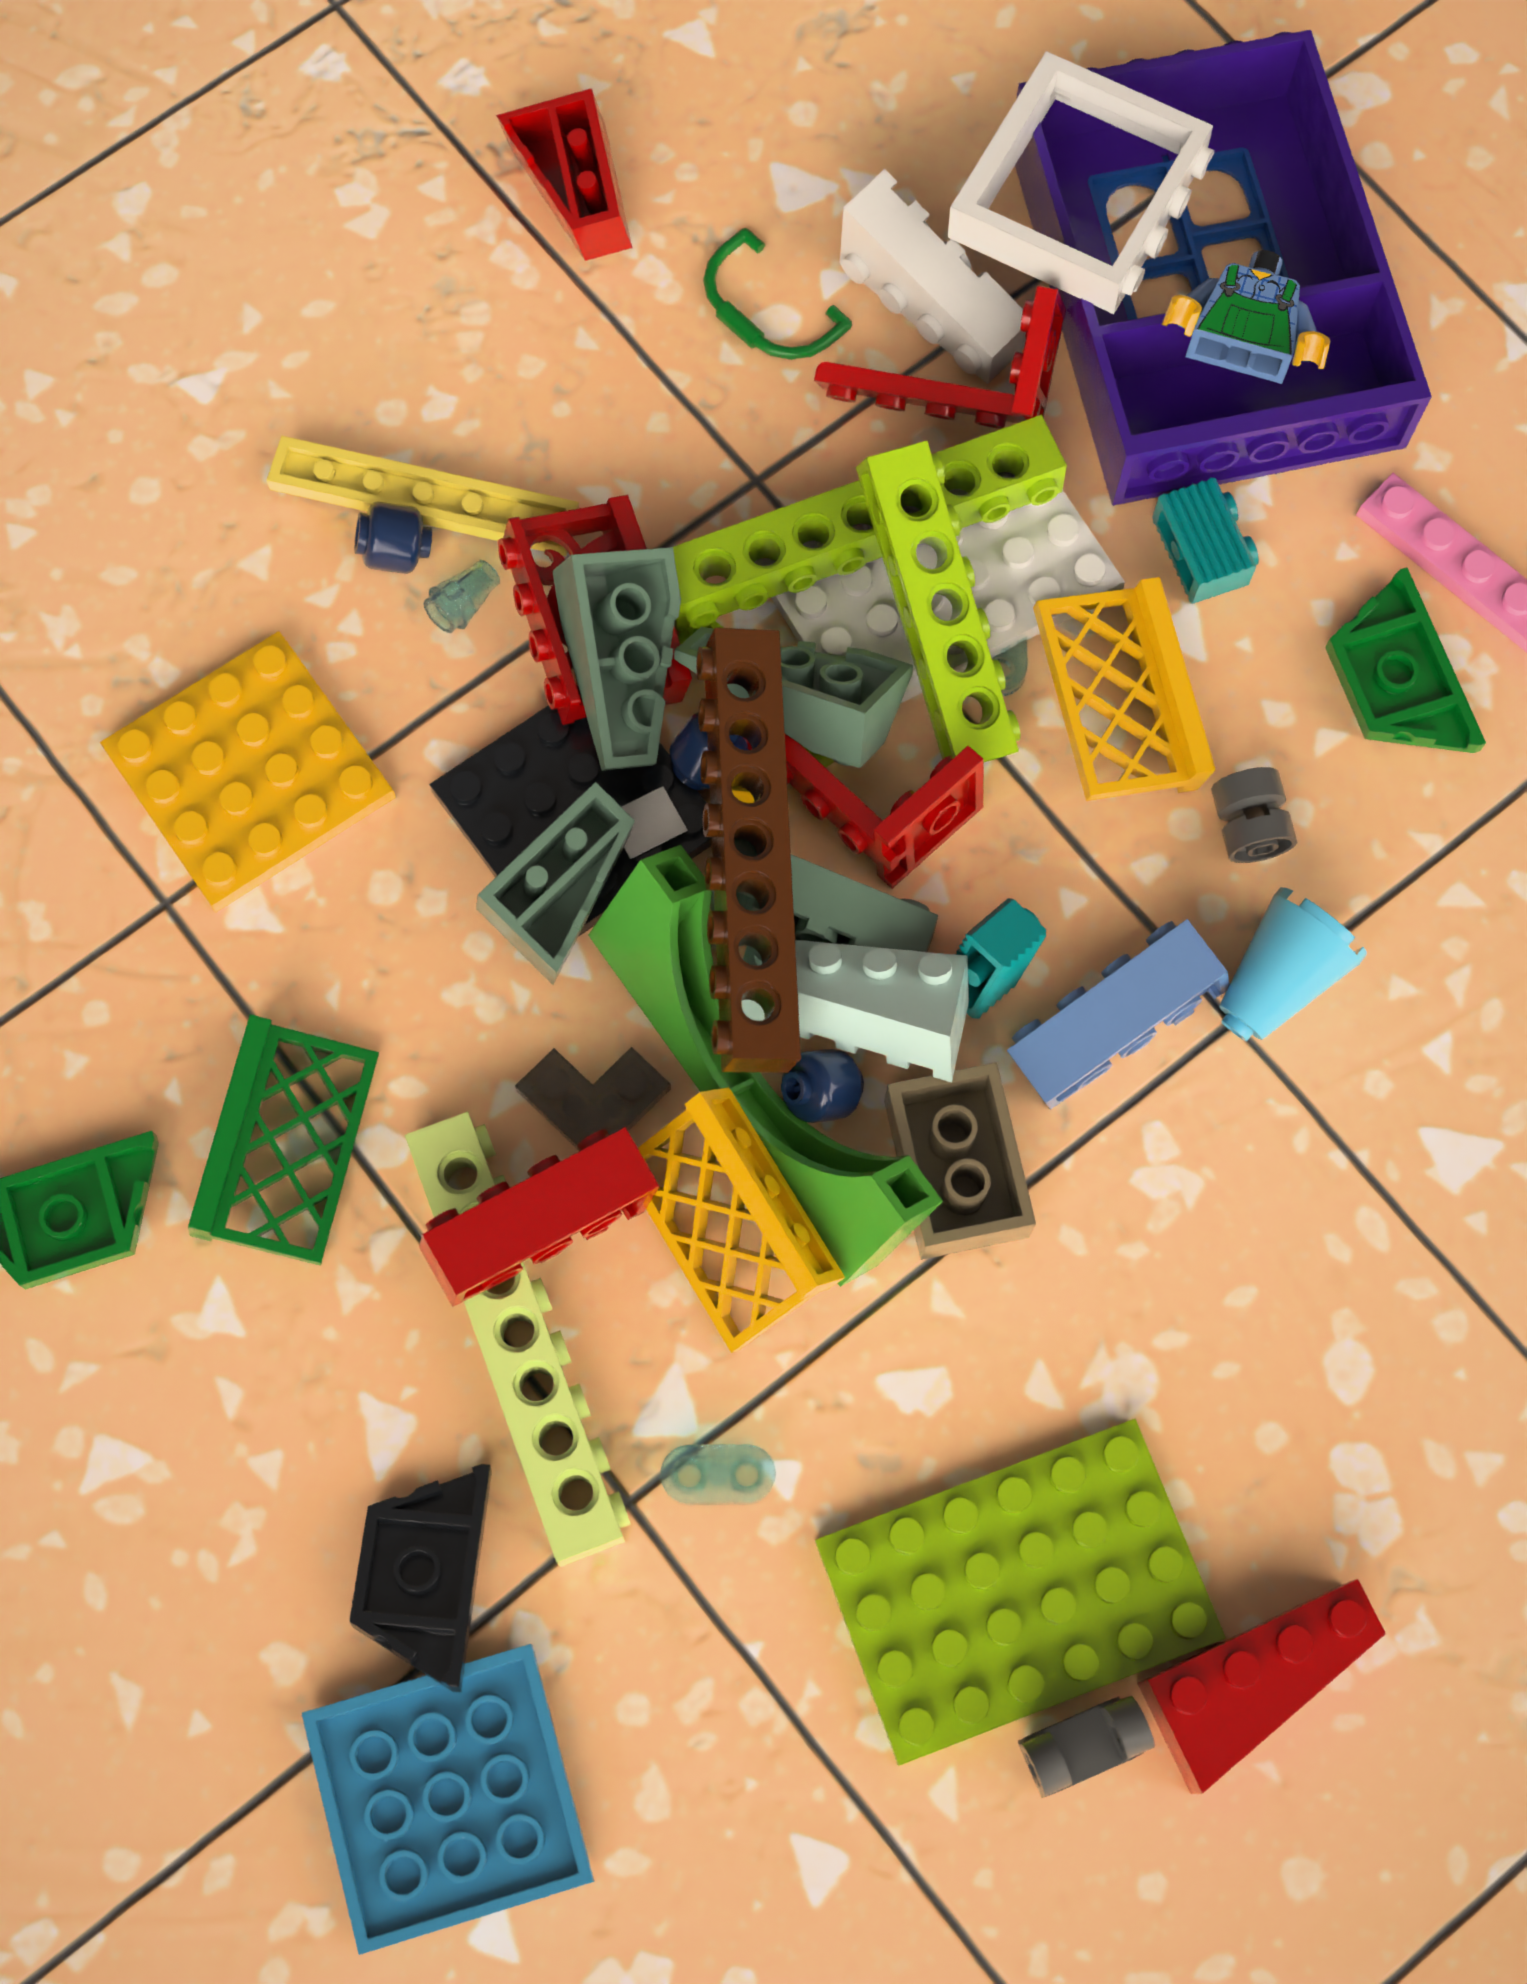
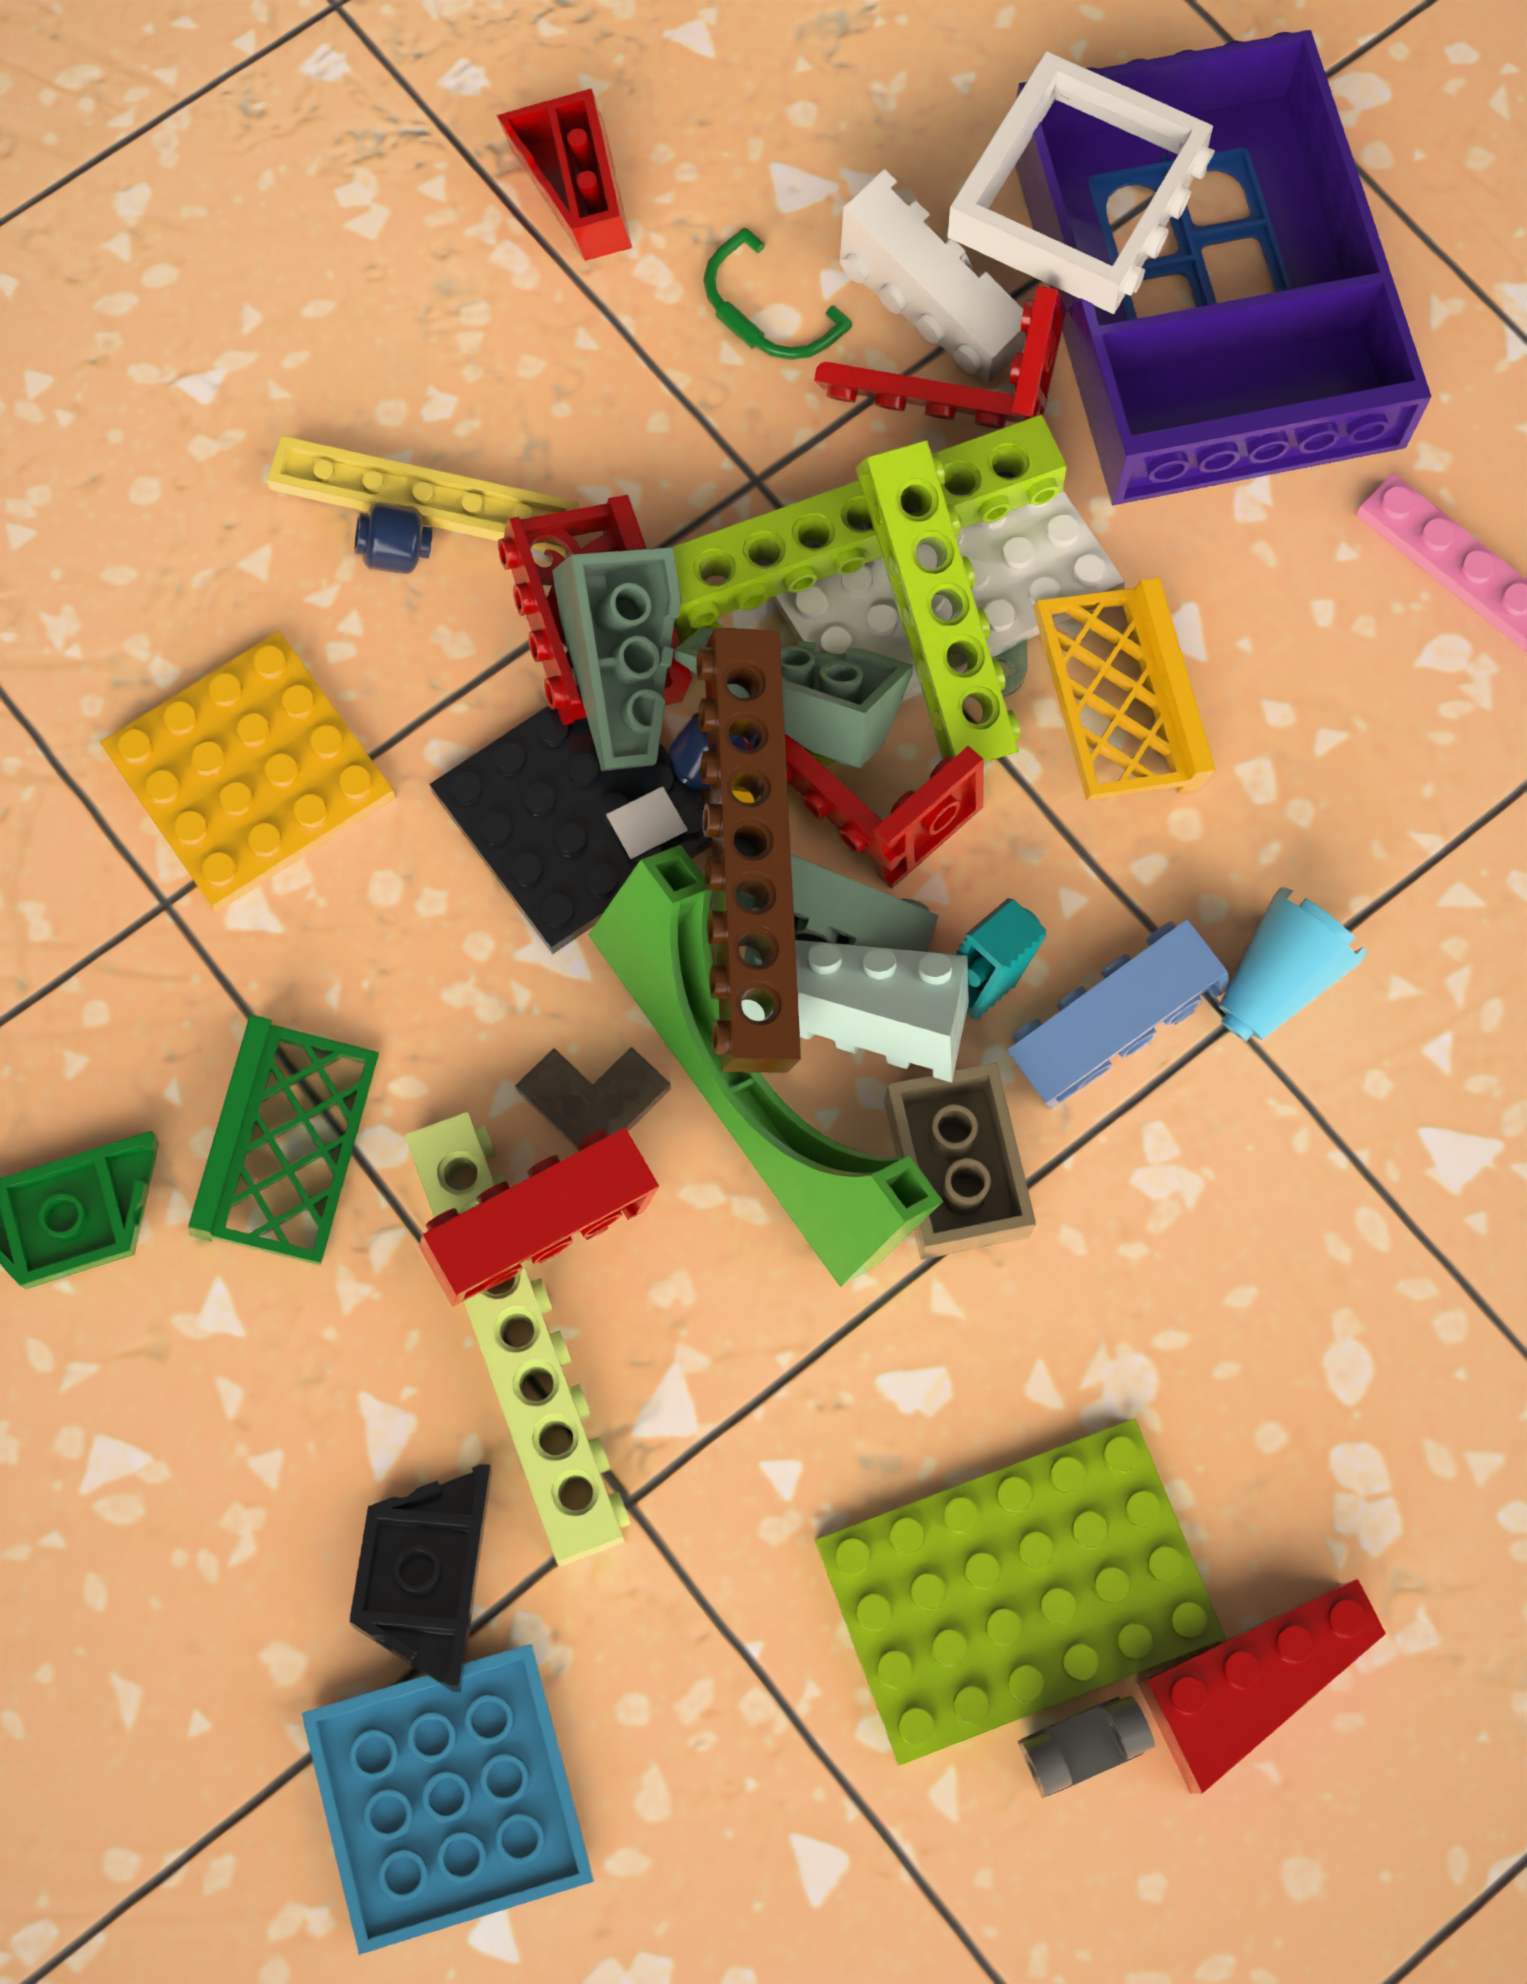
clear light blue cone [423,560,500,633] -> none
sand green wedge [476,782,635,985] -> none
yellow fence [638,1087,845,1353] -> none
clear light blue plate [660,1444,776,1506] -> none
dark blue head [781,1049,864,1123] -> none
teal brick [1152,478,1259,604] -> none
torso [1162,250,1331,384] -> none
dark grey wheel [1211,767,1298,863] -> none
green wing [1325,567,1486,753] -> none

